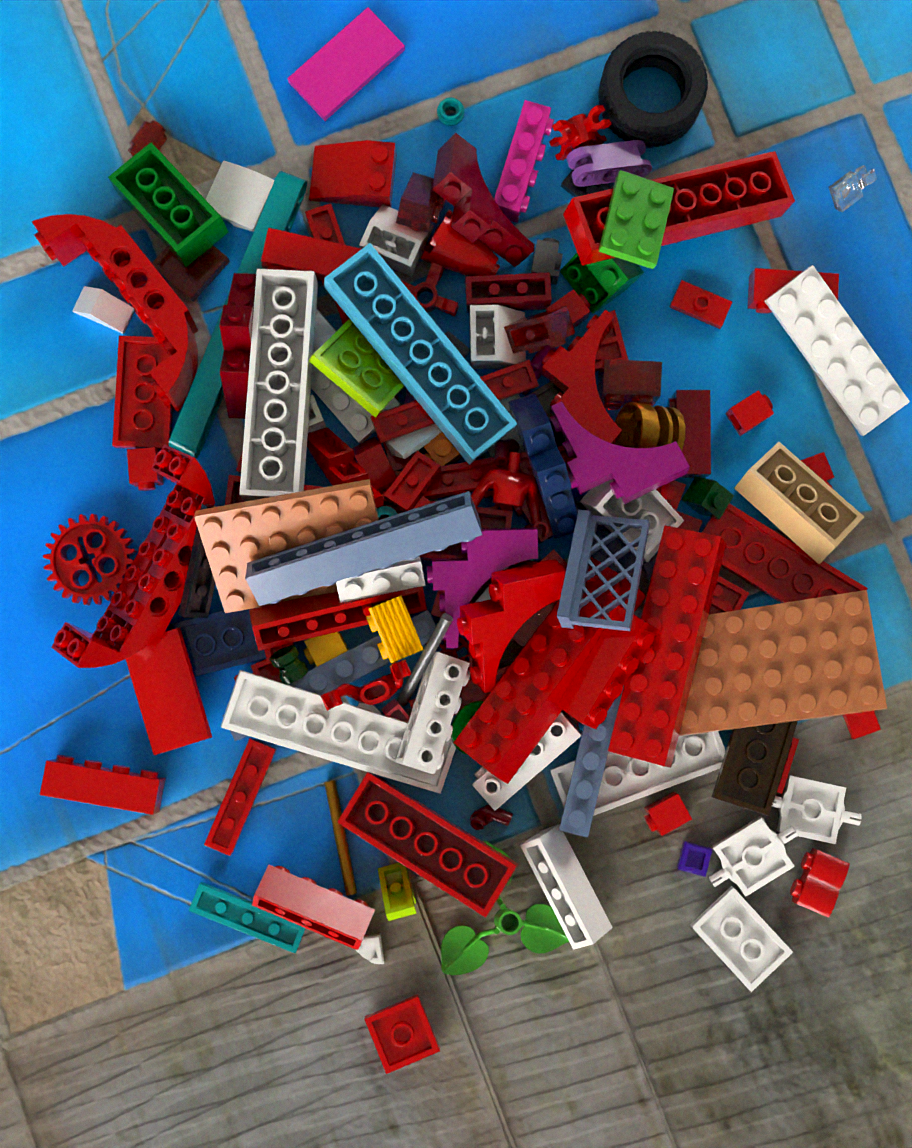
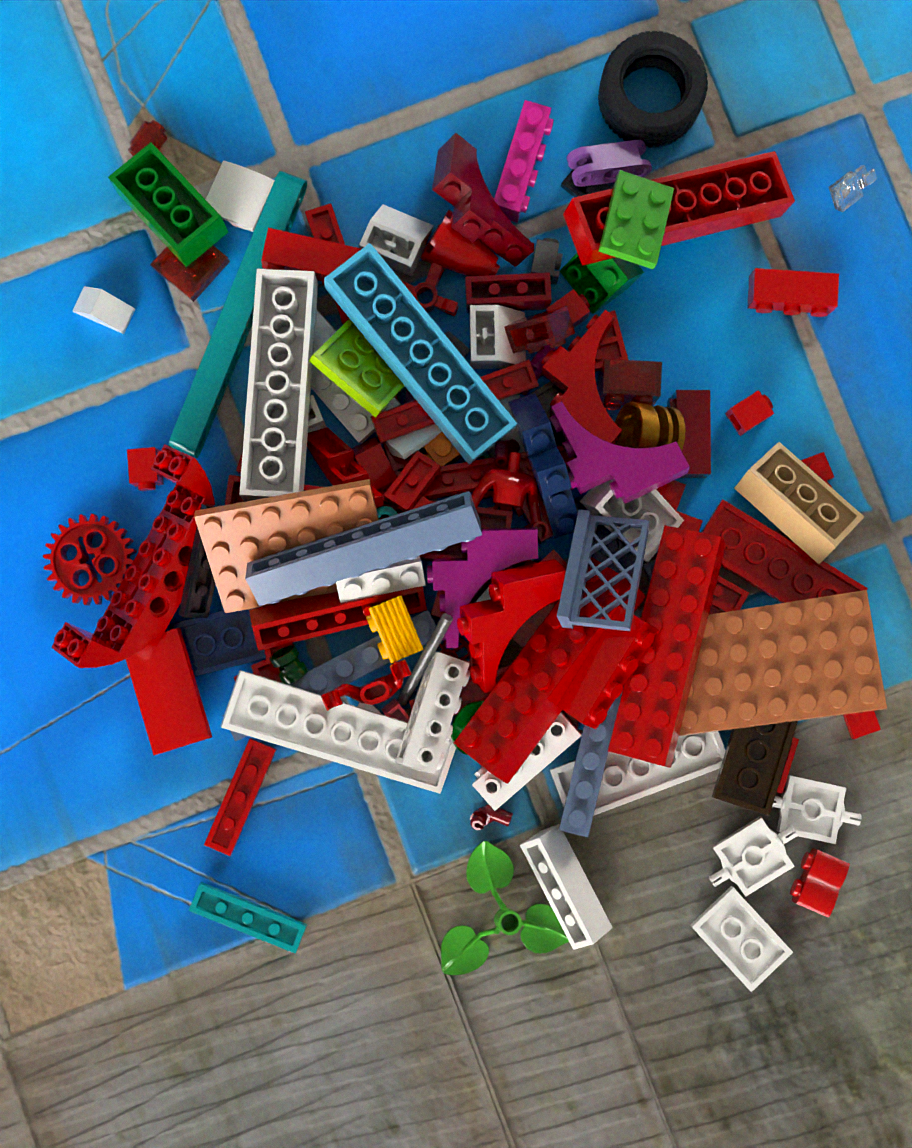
red slope [32,214,198,412] -> none
red brick [40,755,166,815] -> none
red plate [112,336,173,450] -> none
dark red arch [219,273,256,419] -> none
brick [252,865,375,950] -> none
dark pink tile [287,7,405,121] -> none
yellow brick [303,631,349,667] -> none
red slope [309,140,397,208] -> none
pearl gold bar [324,780,357,896] -> none
red brick [337,772,519,918] -> none
white tile [355,933,385,964] -> none
red plate [364,994,440,1074] -> none
lime slope [378,863,416,921] -> none
clear red brick [396,172,446,233] -> none
teal plate [437,97,464,126] -> none
red pin [549,105,612,160] -> none
red brick [644,791,692,836] -> none
red plate [670,280,732,329] -> none
dark purple tile [677,840,713,877] -> none
dark green brick [681,476,734,520] -> none
white plate [764,265,910,436] -> none

